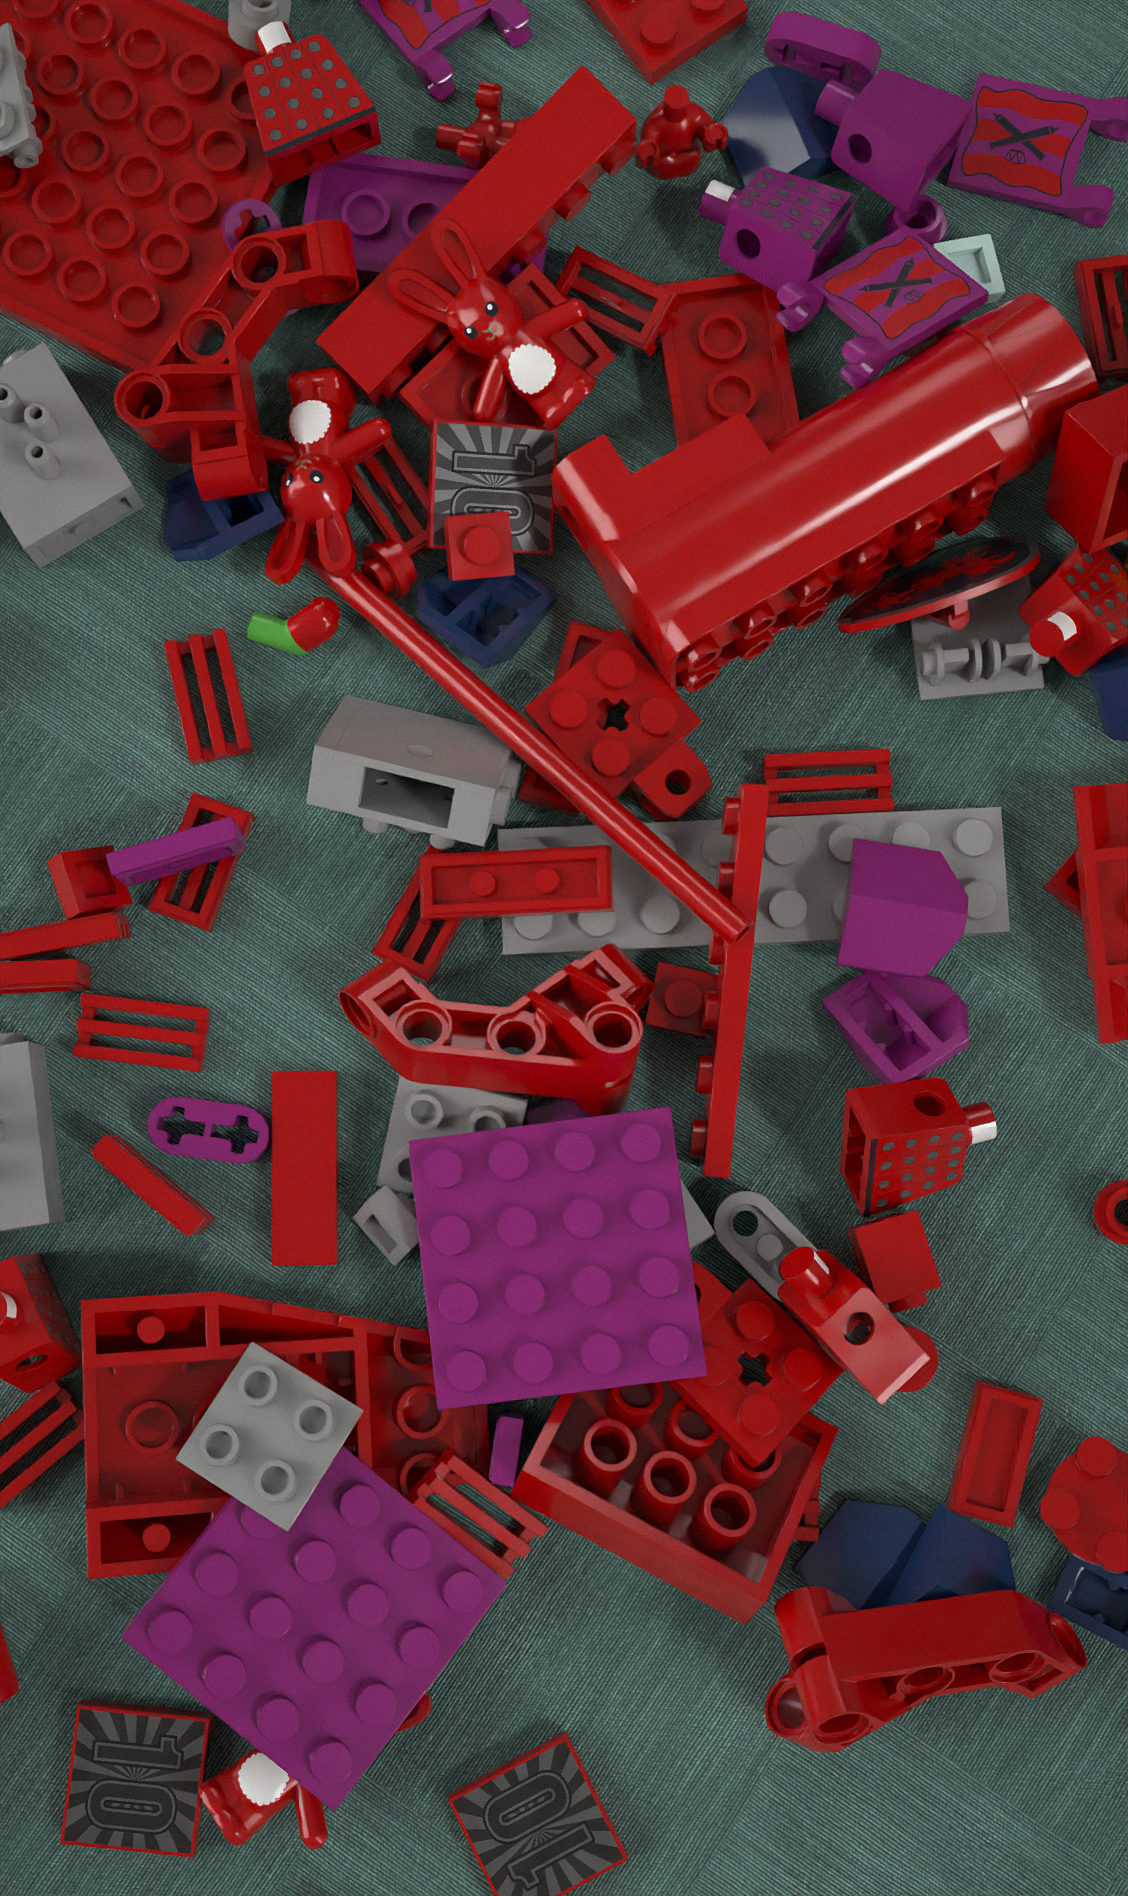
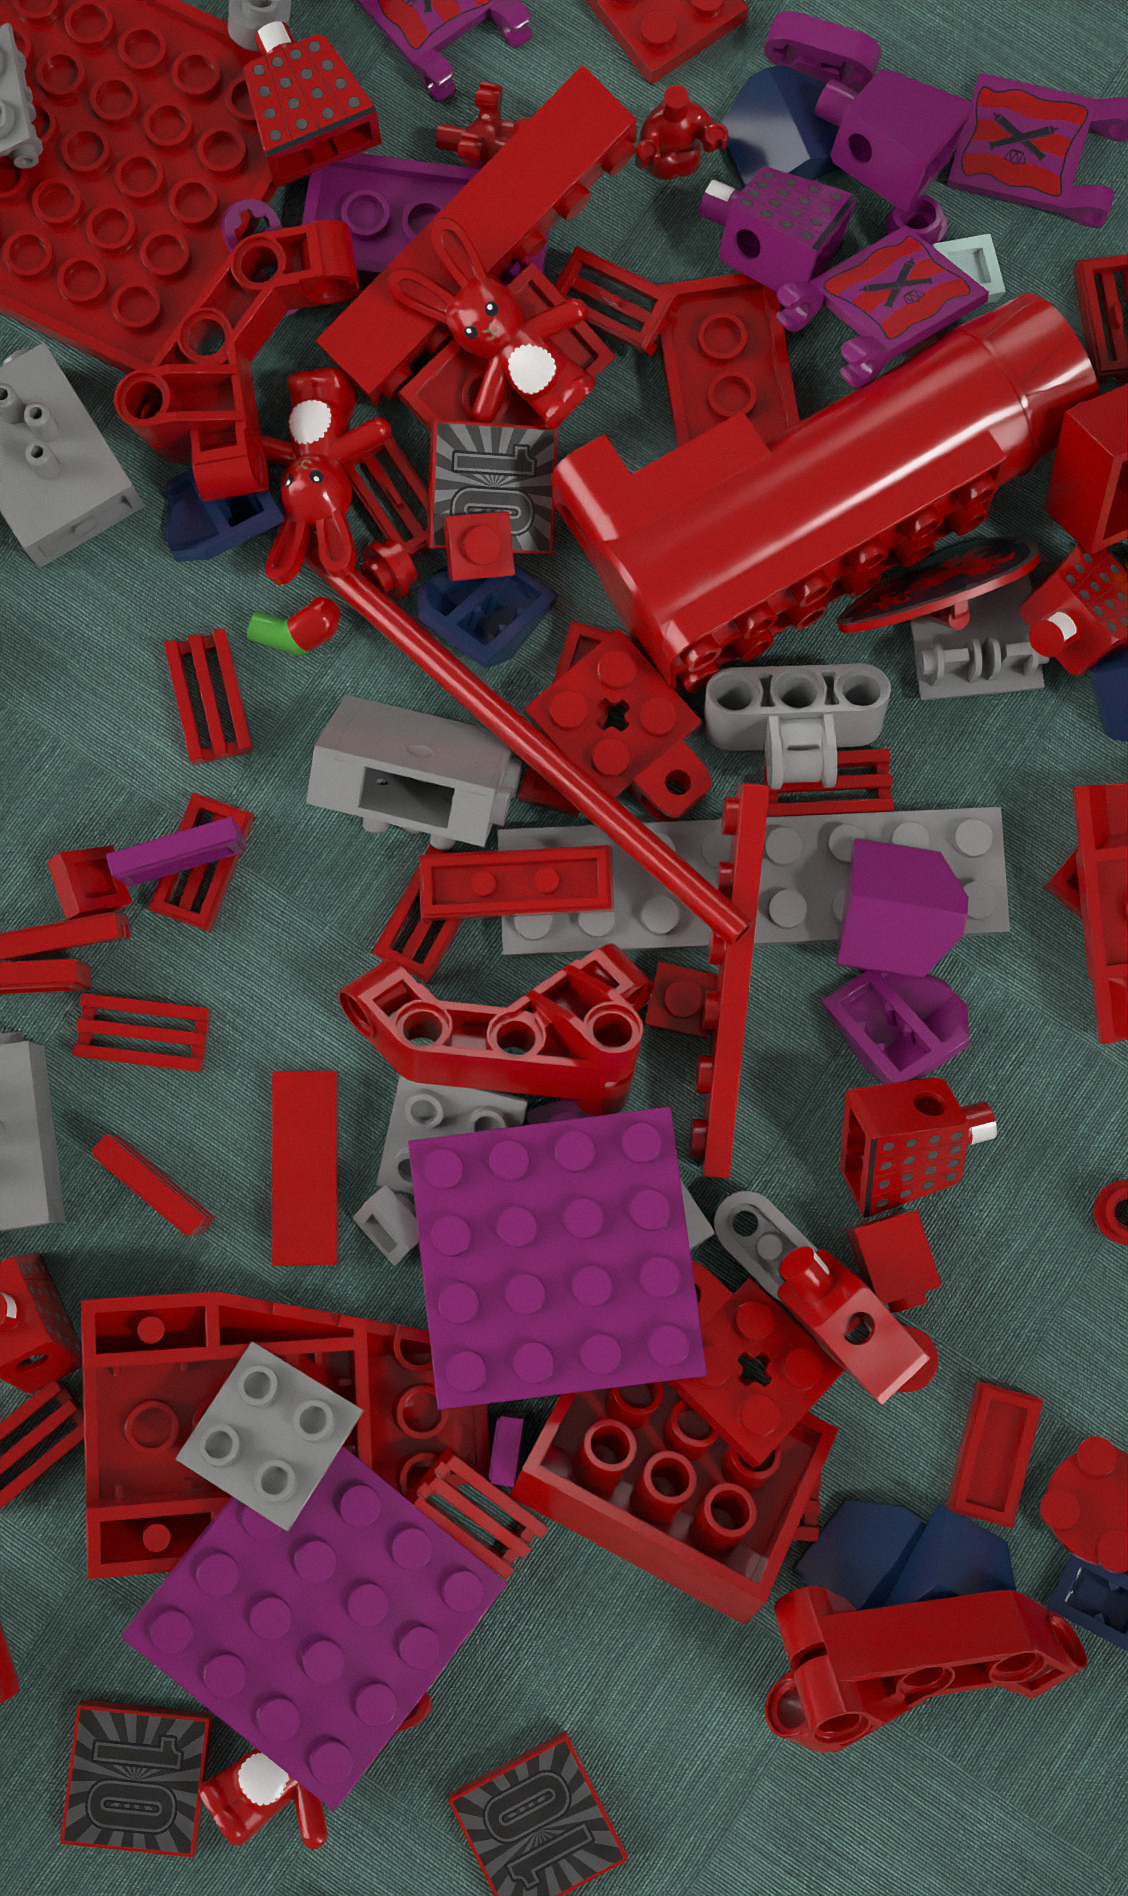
magenta beam [147,1097,272,1164] -> none
none -> light grey piece [703,663,891,790]

